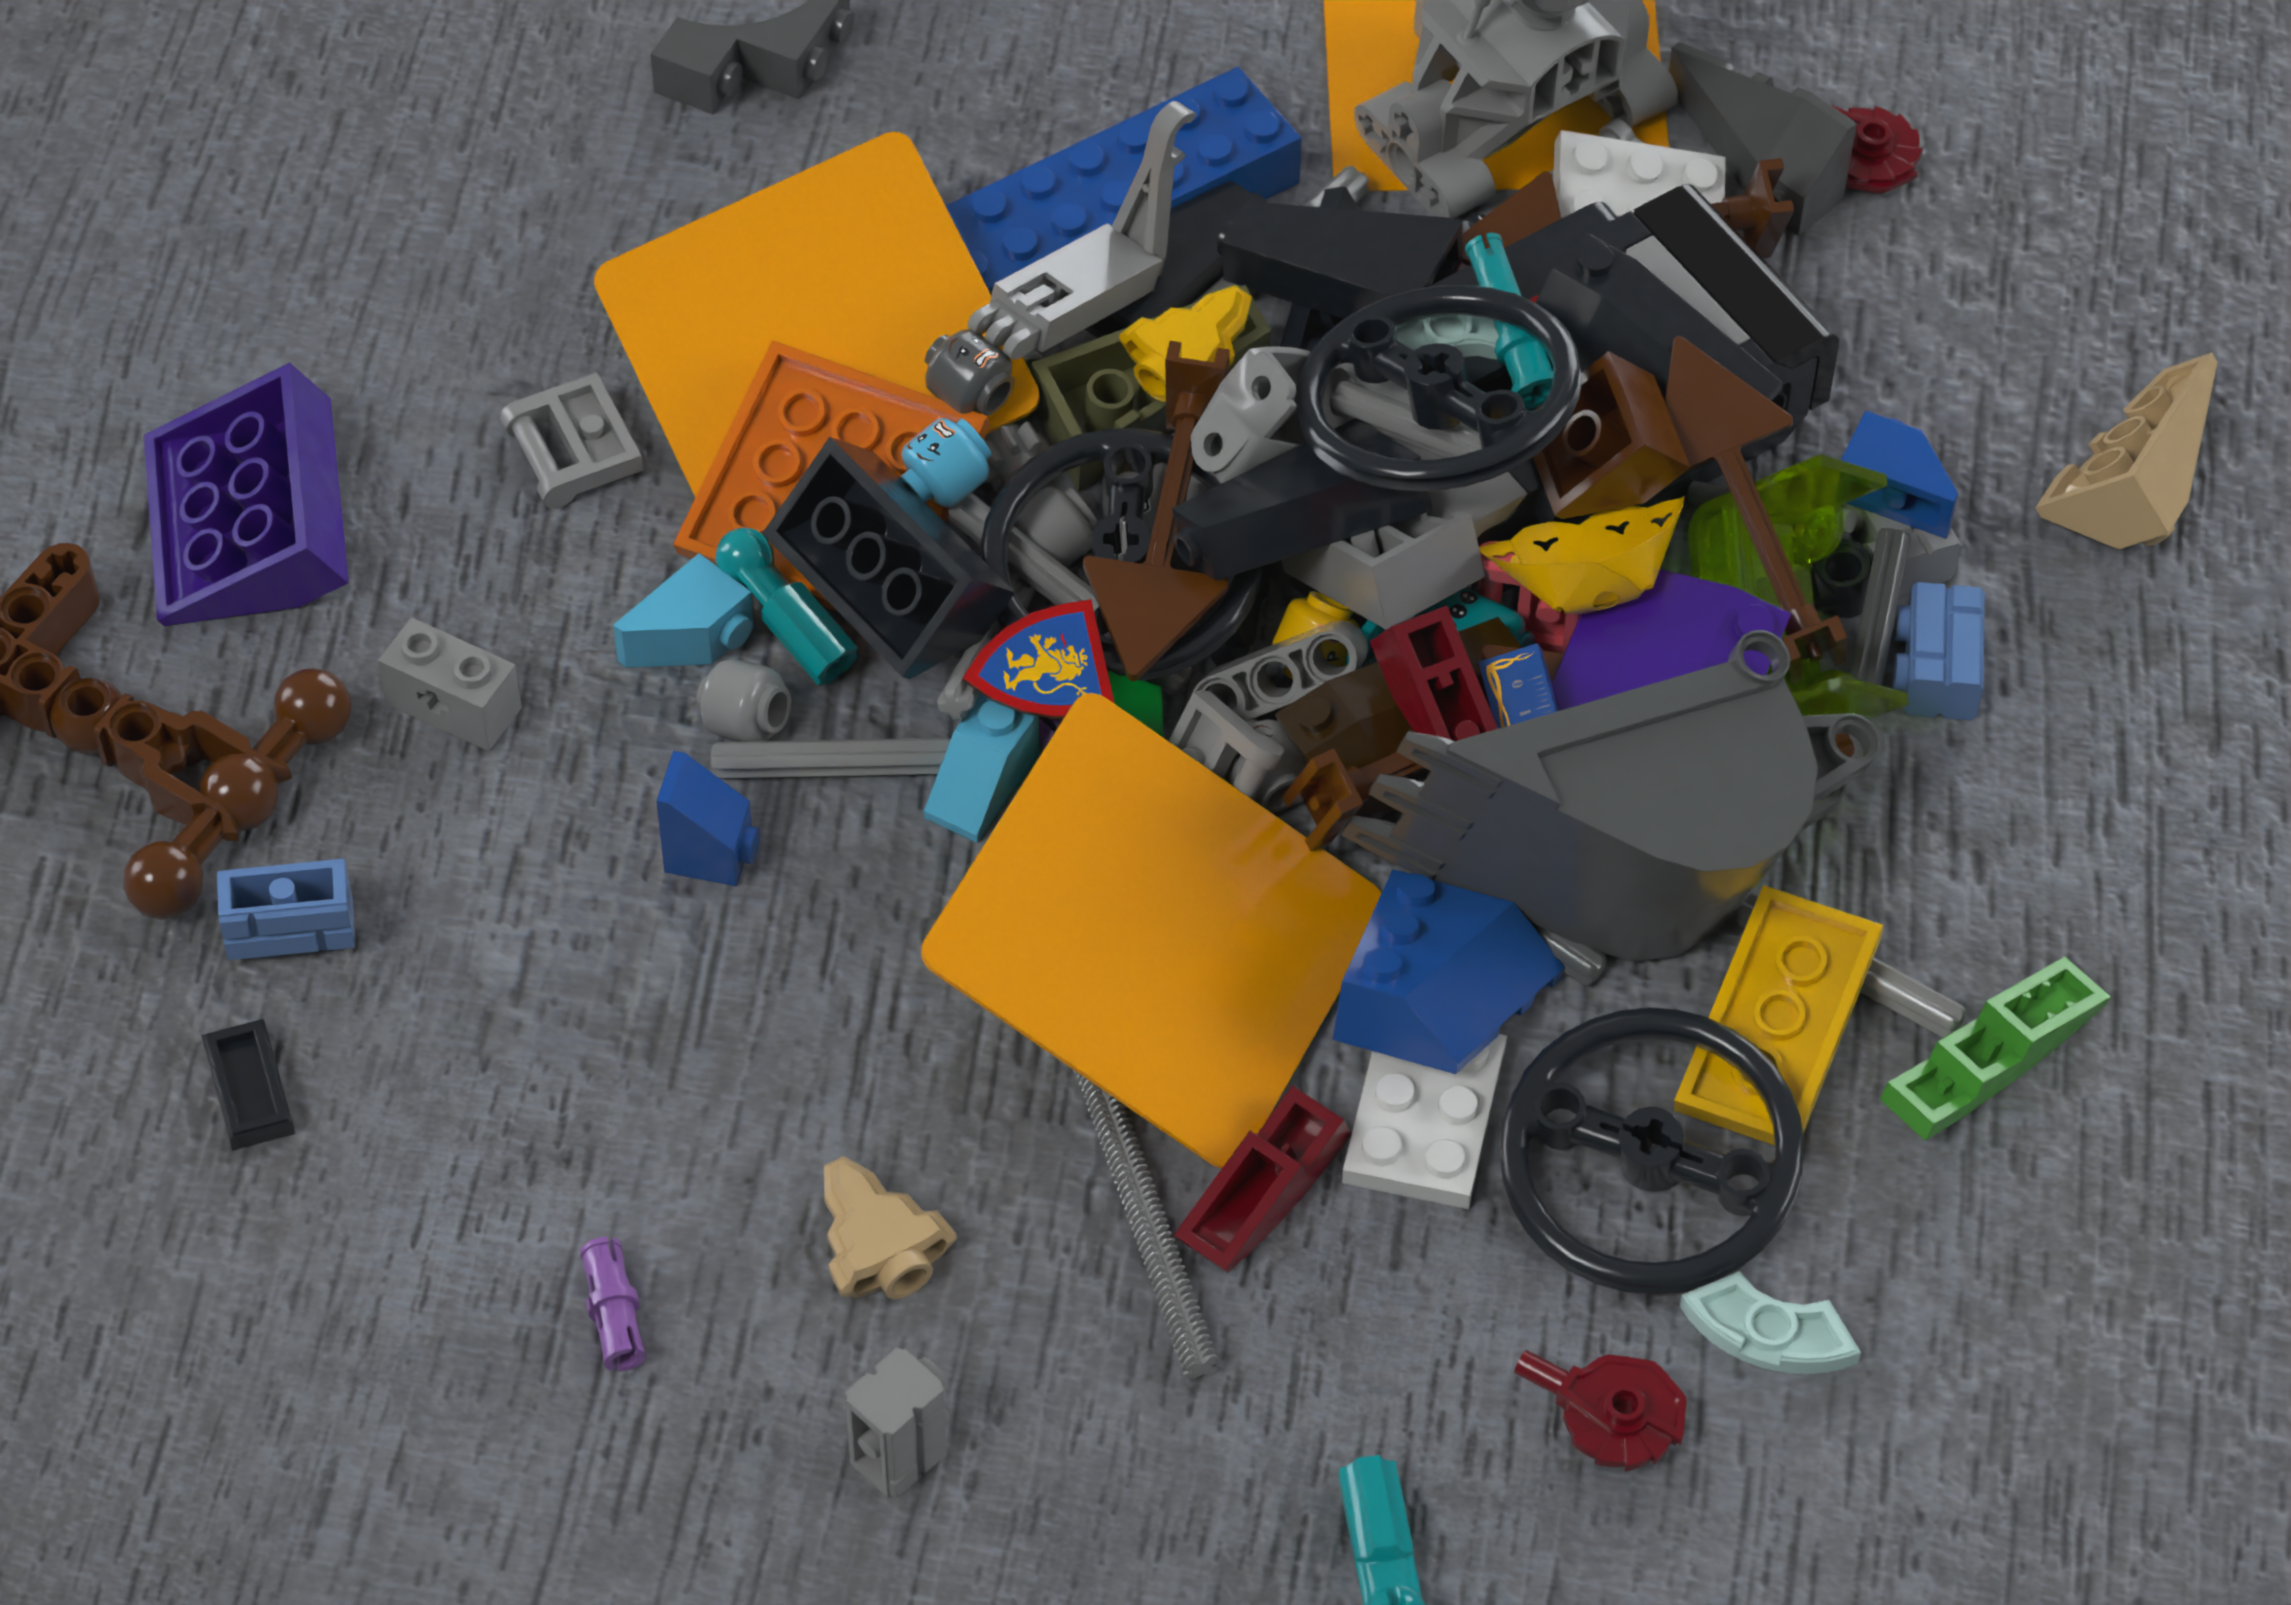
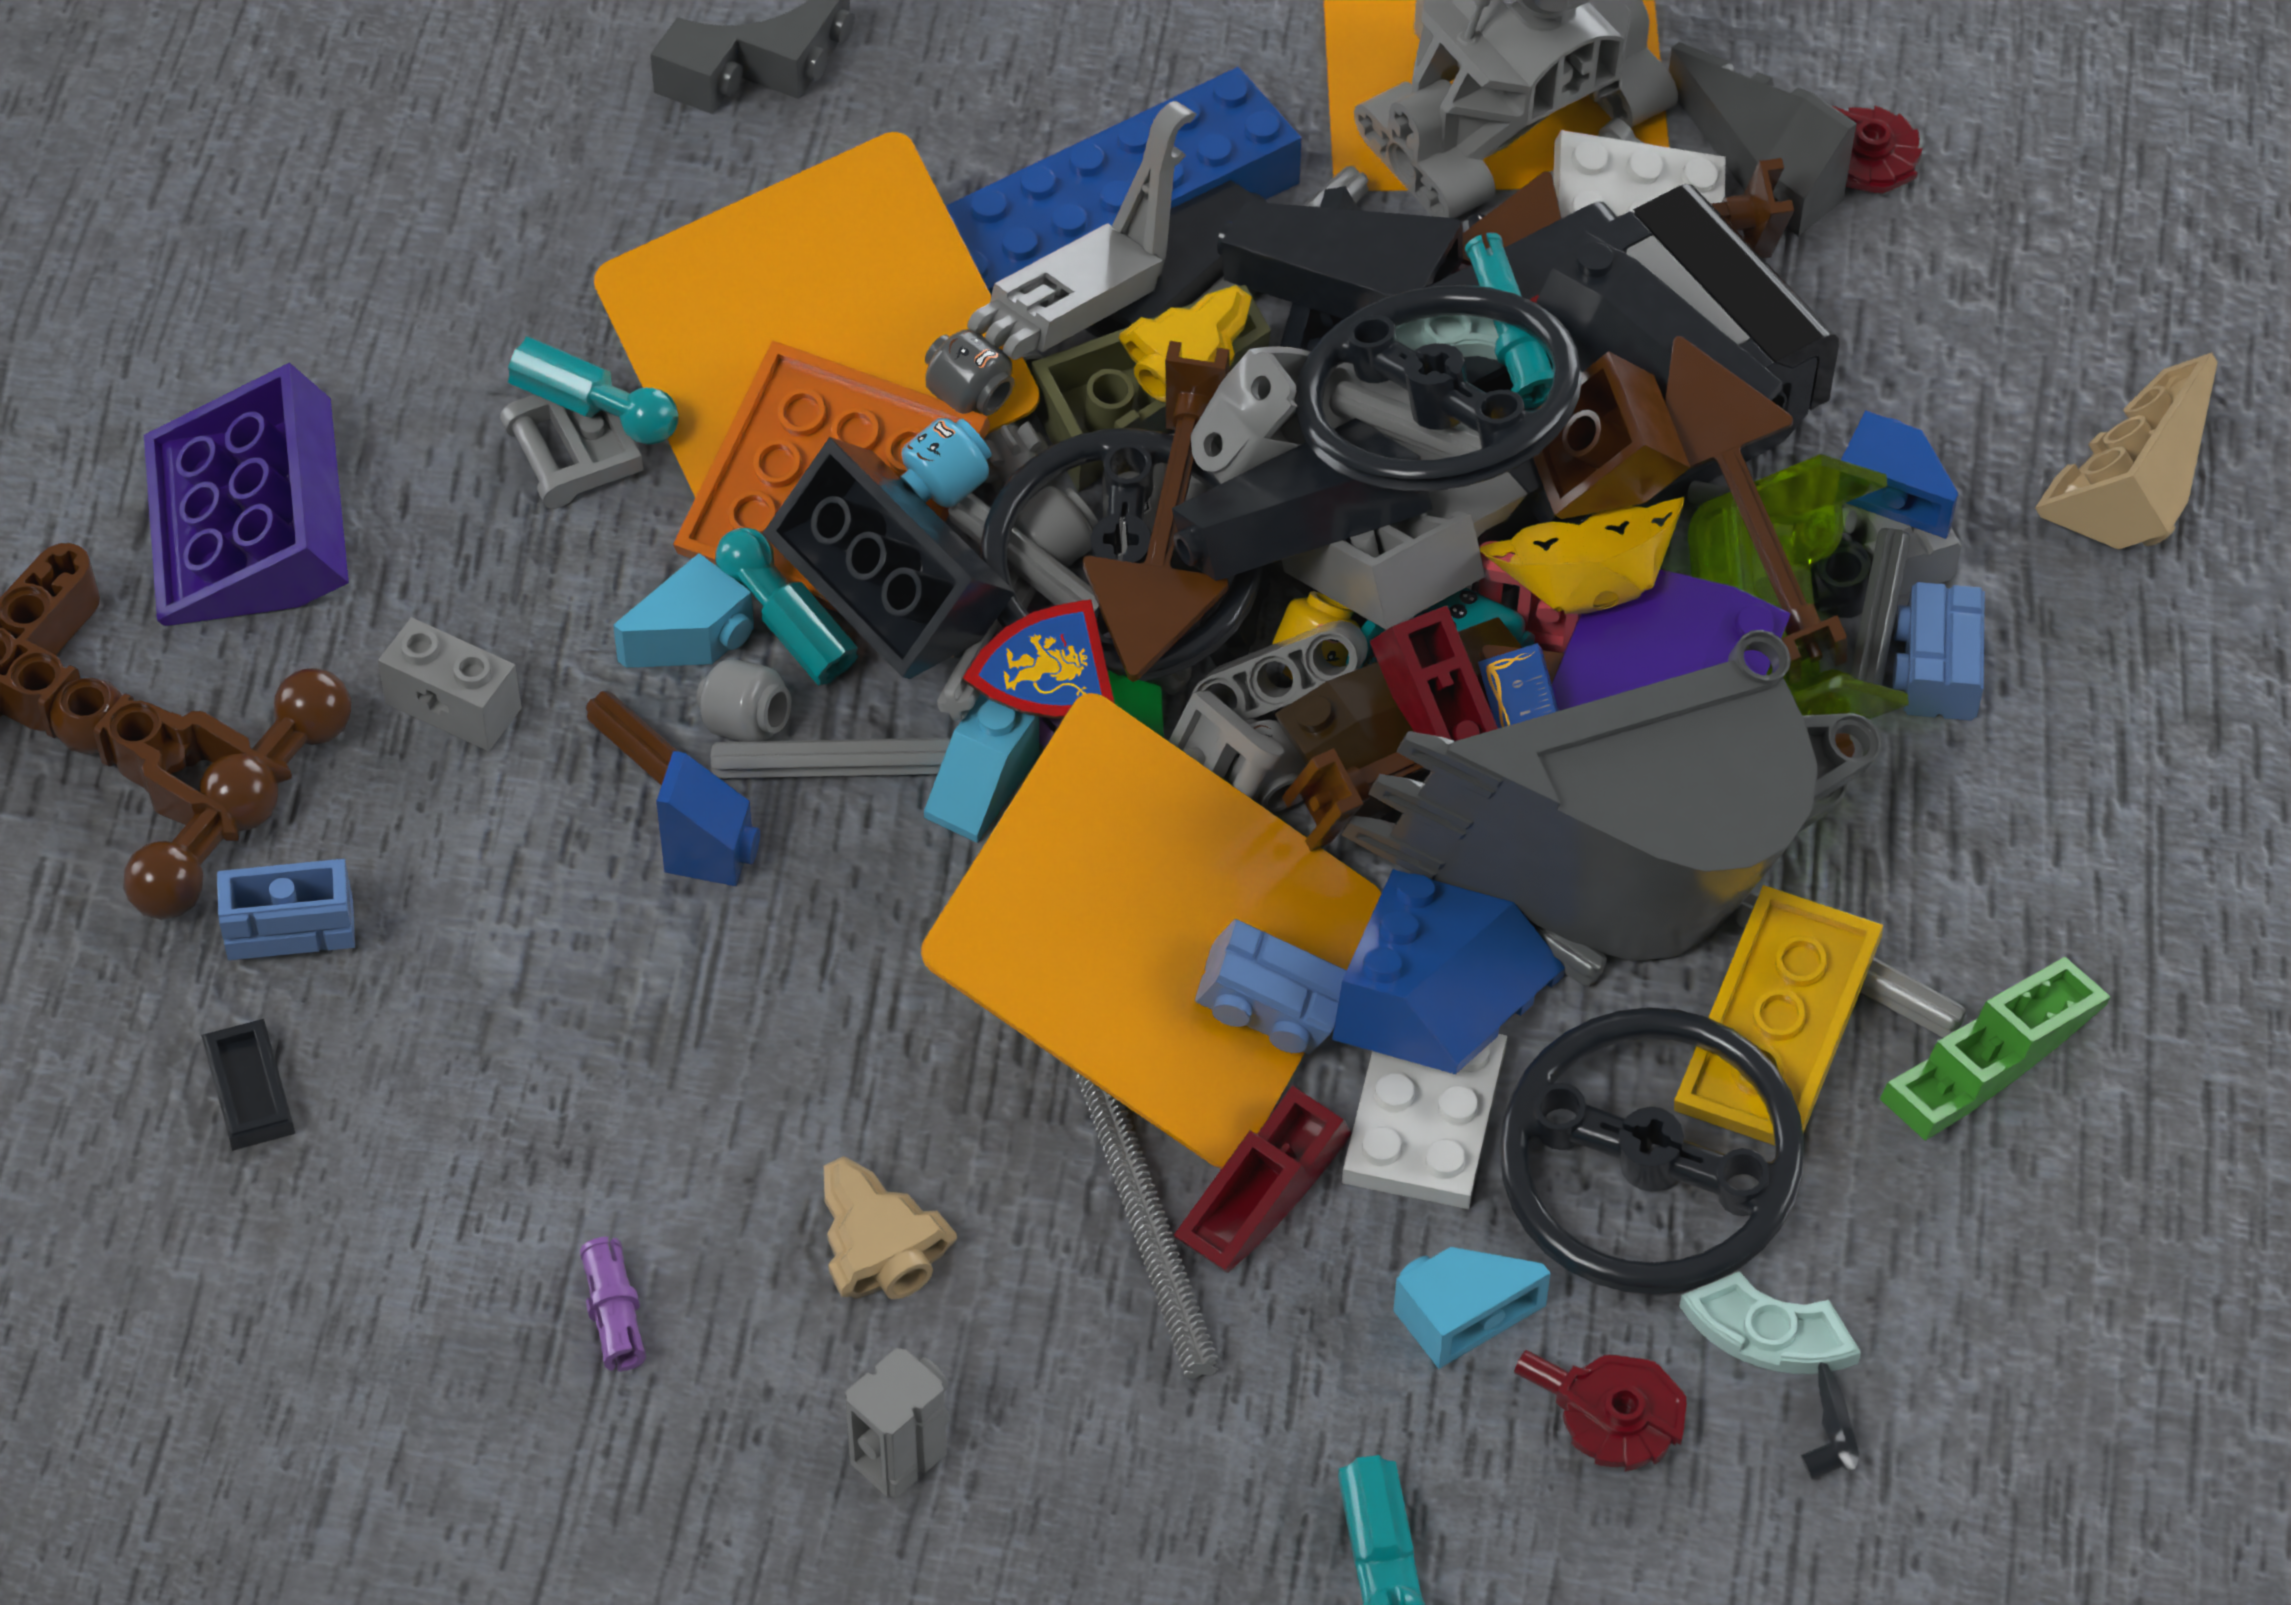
none -> teal piece [507,336,679,445]
none -> reddish brown axle [585,691,678,786]
none -> medium blue brick [1194,919,1347,1054]
none -> medium azure slope [1393,1247,1551,1369]
none -> black bar [1801,1362,1860,1480]

